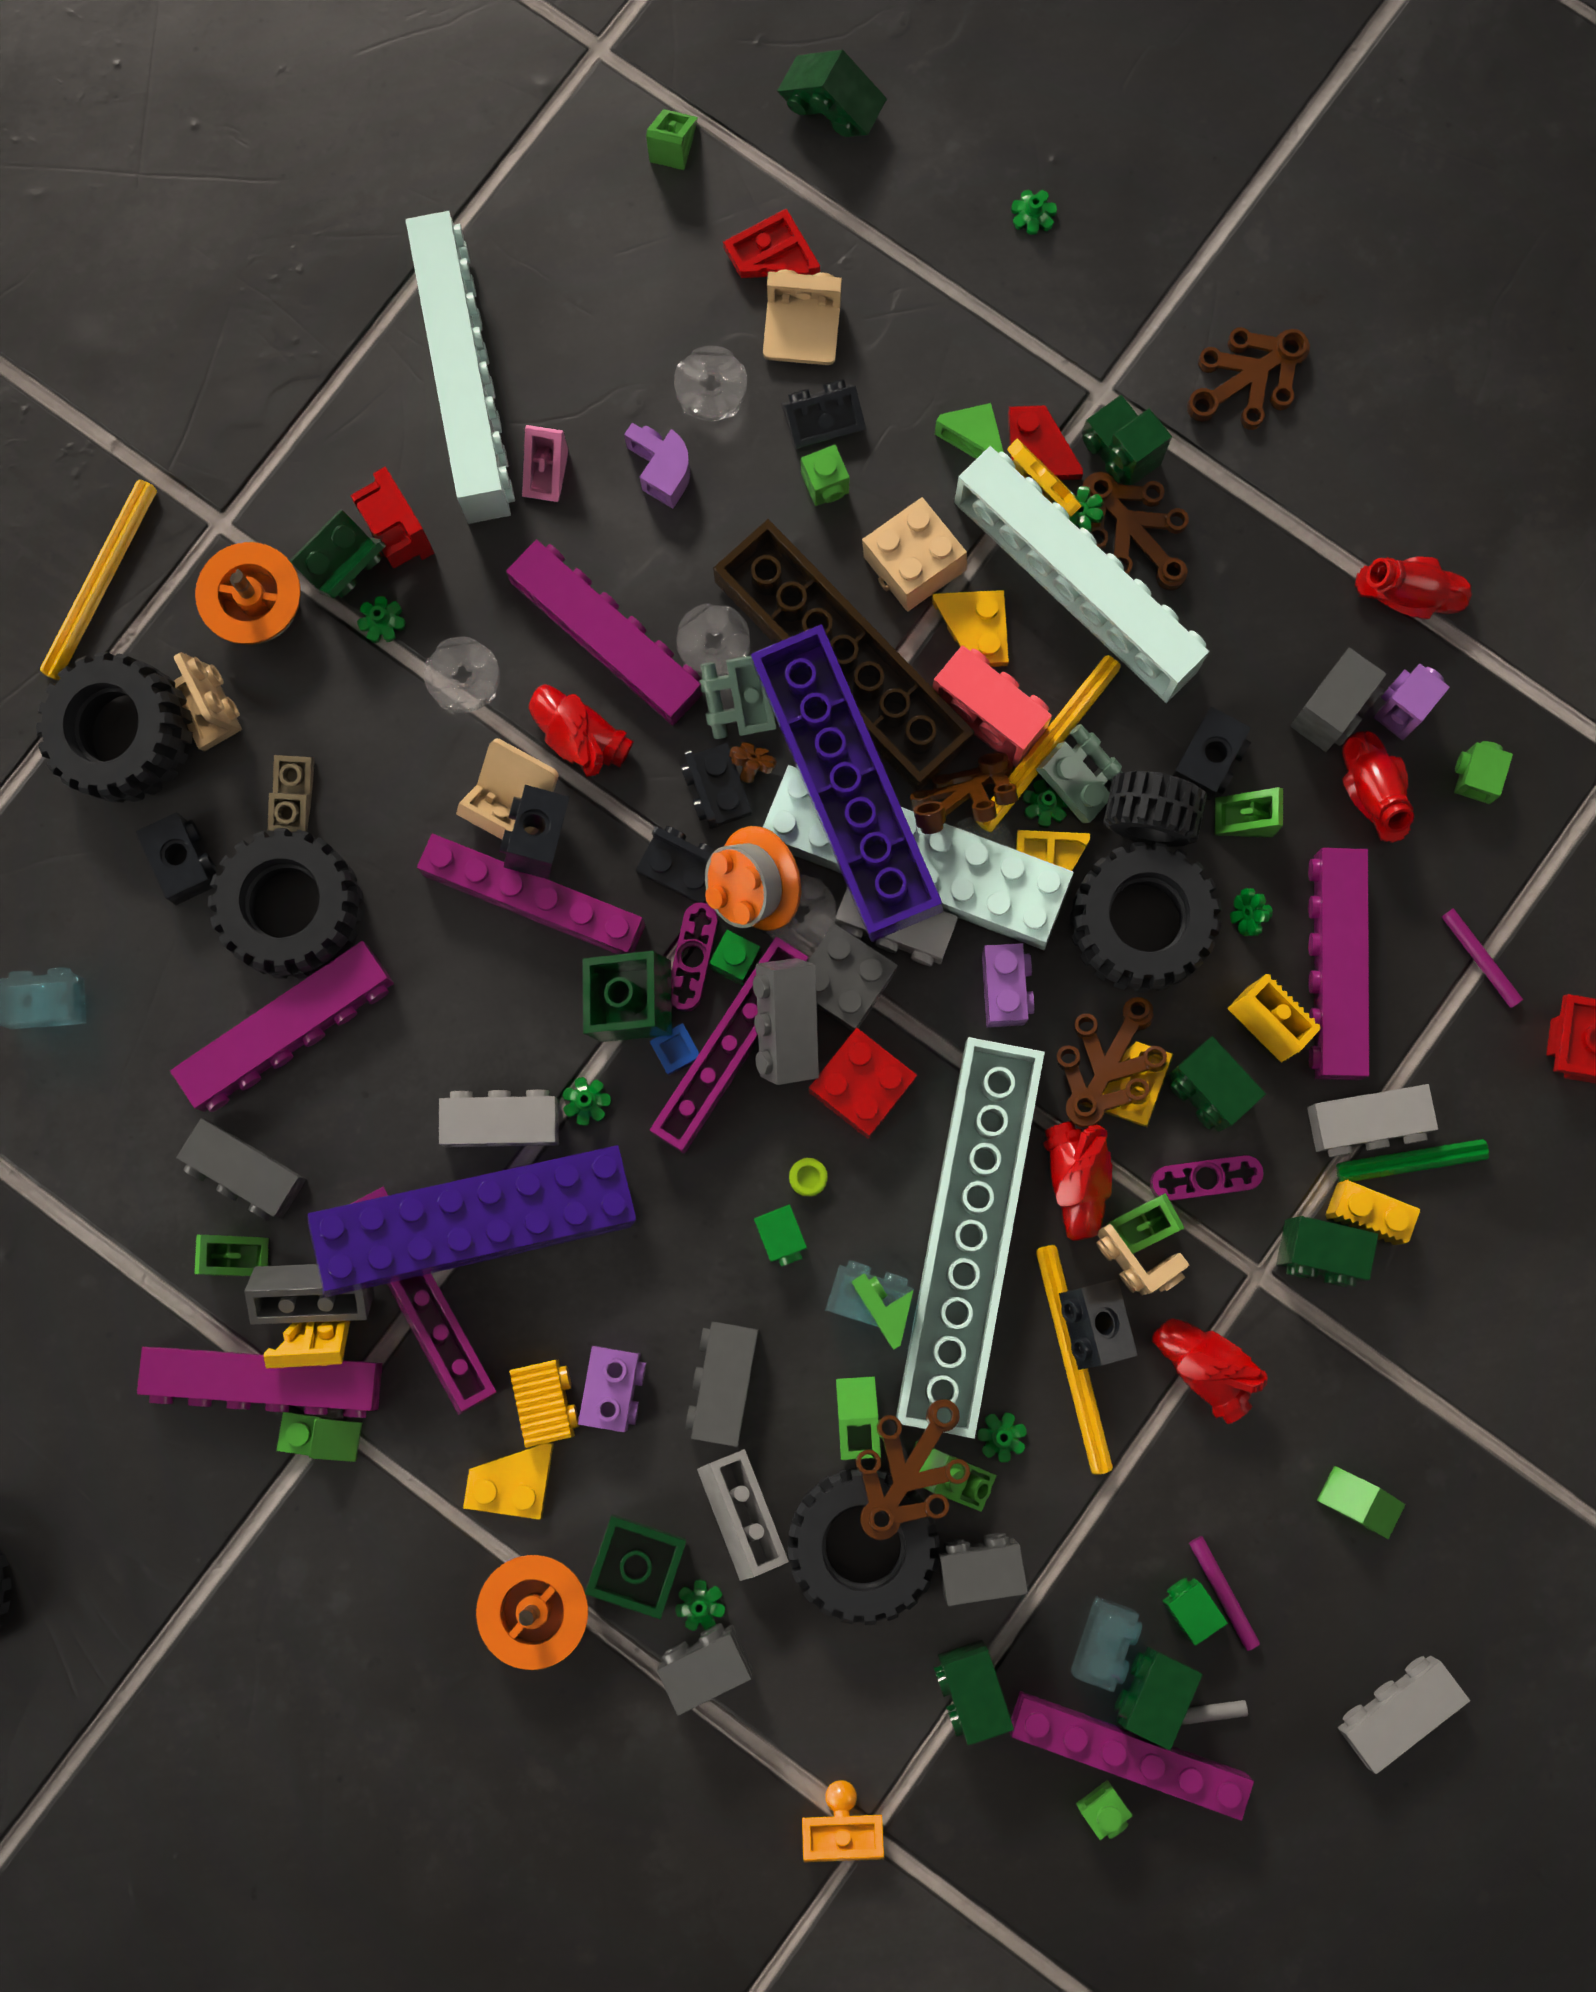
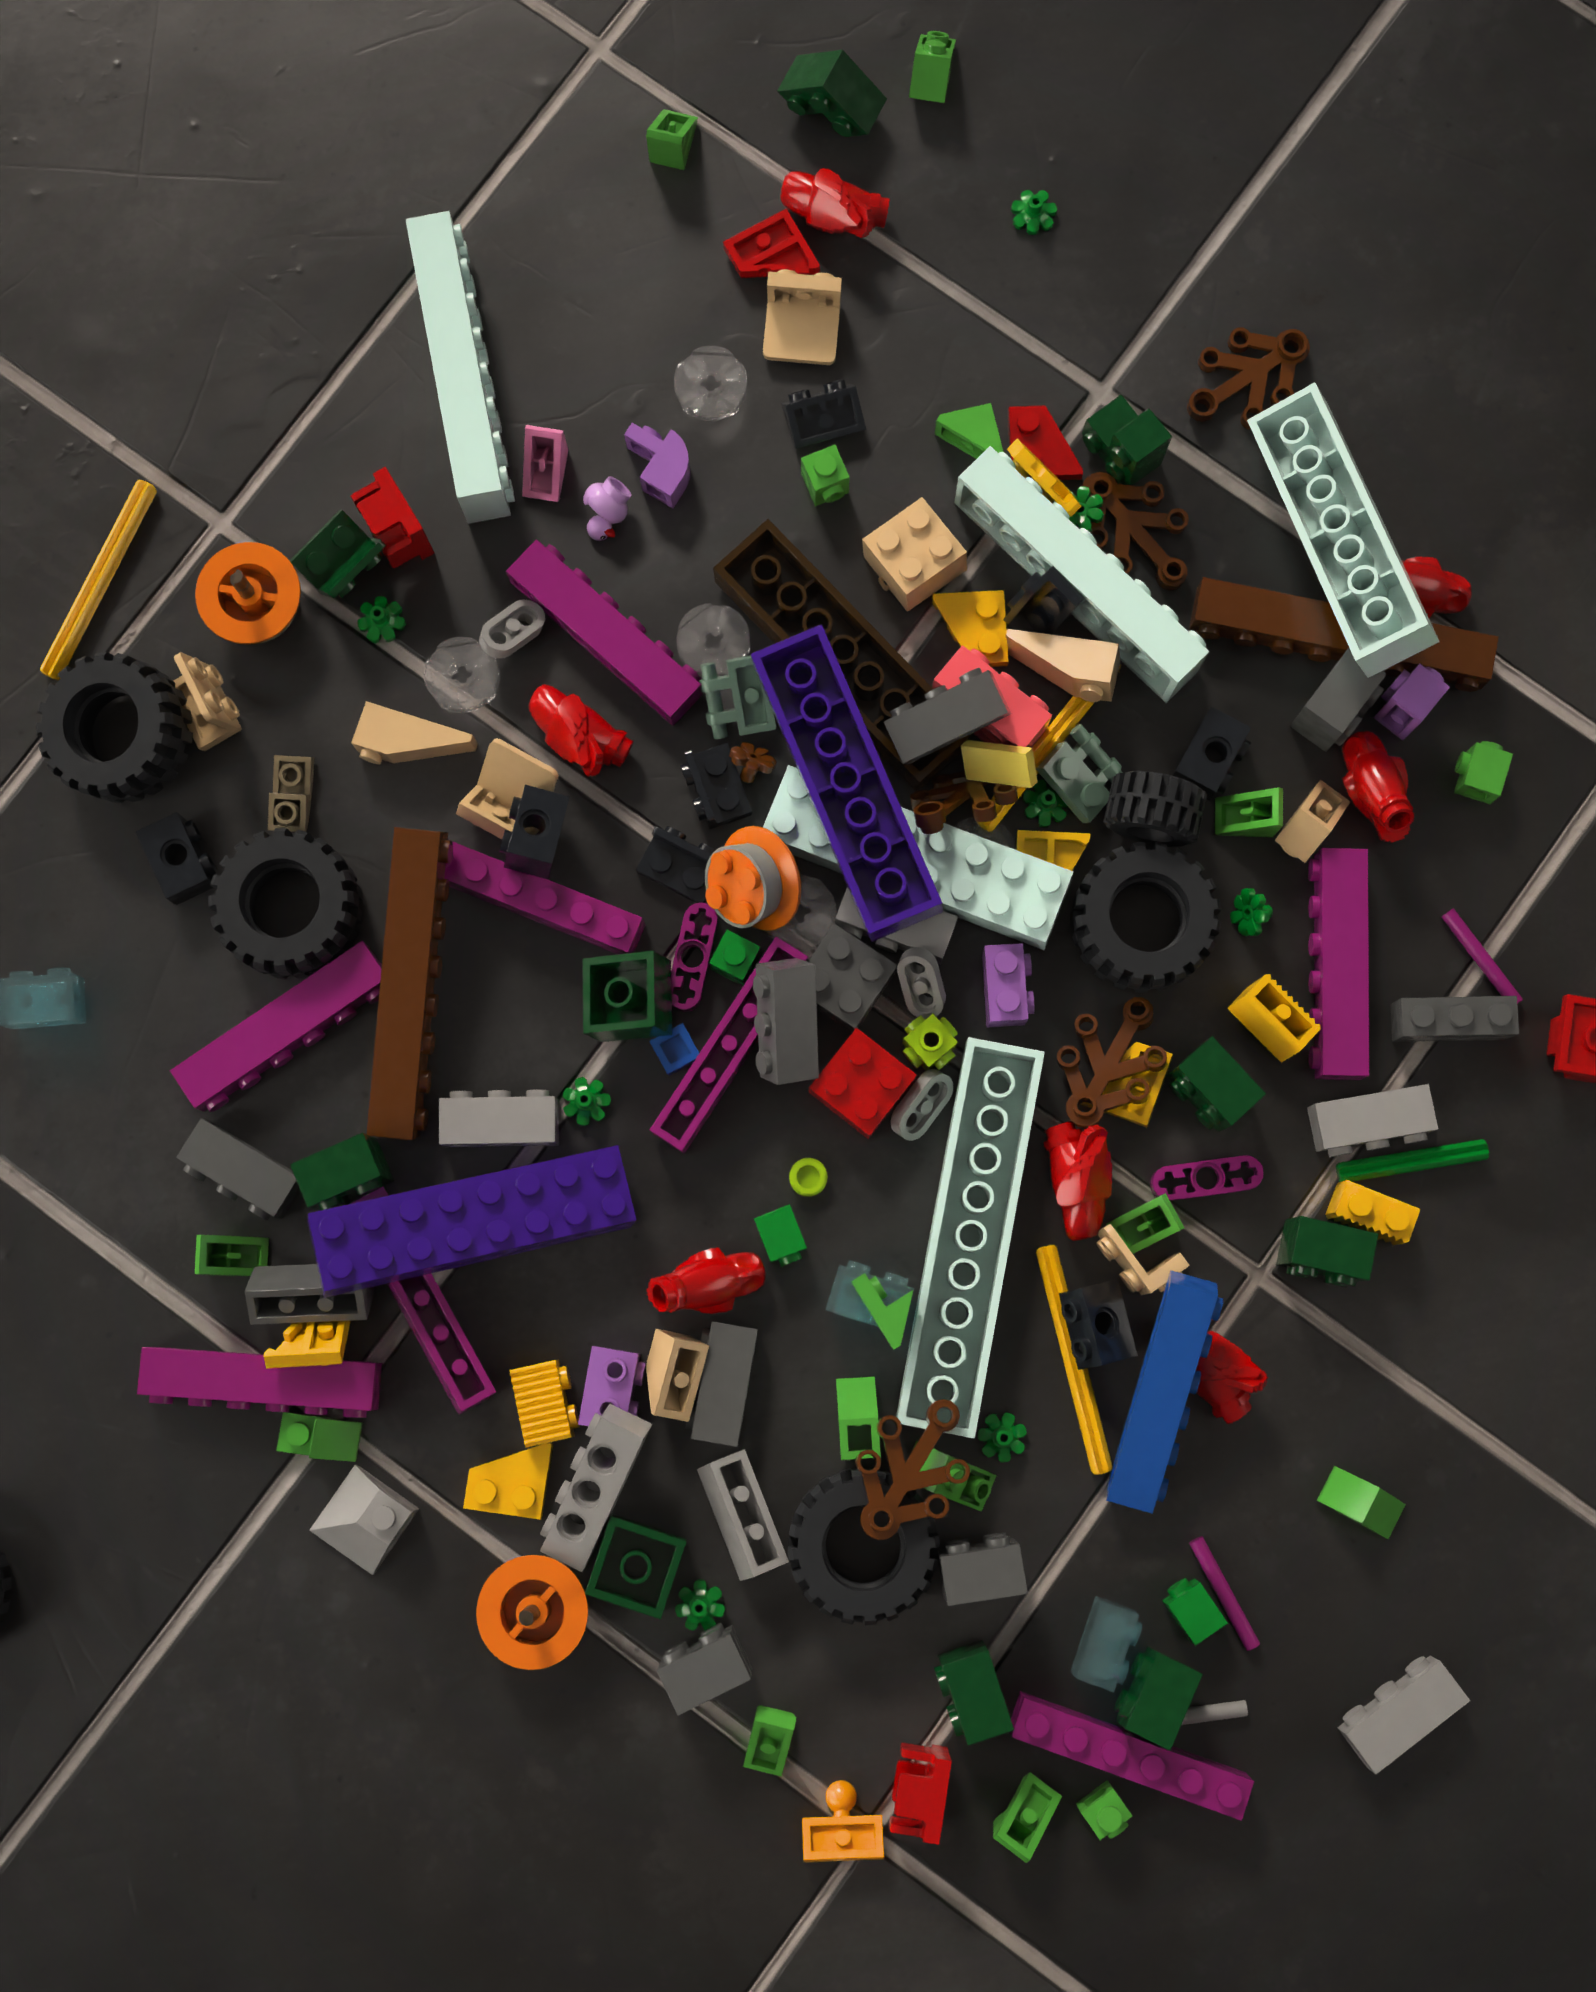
none -> dark green brick [290,1132,394,1211]
none -> light grey slope [310,1464,419,1575]
none -> tan slope [351,701,478,765]
none -> reddish brown brick [367,827,453,1140]
none -> light grey plate [479,599,545,658]
none -> light grey brick [540,1404,652,1572]
none -> lavender animal [583,476,631,541]
none -> red animal [646,1247,766,1314]
none -> tan slope [646,1329,709,1422]
none -> bright green slope [743,1705,797,1777]
none -> red animal [780,168,890,238]
none -> dark grey brick [884,668,1011,764]
none -> red panel [889,1743,952,1845]
none -> light grey plate [891,1069,953,1141]
none -> light grey plate [897,947,946,1019]
none -> lime brick [902,1014,958,1071]
none -> bright green slope [909,31,956,103]
none -> light yellow tile [961,740,1038,788]
none -> bright green slope [993,1772,1062,1863]
none -> black bracket [1003,566,1085,635]
none -> tan slope [1006,629,1120,702]
none -> blue brick [1106,1270,1223,1514]
none -> reddish brown brick [1189,577,1499,692]
none -> light aqua brick [1247,382,1440,678]
none -> tan slope [1275,780,1350,863]
none -> dark grey brick [1390,996,1519,1042]

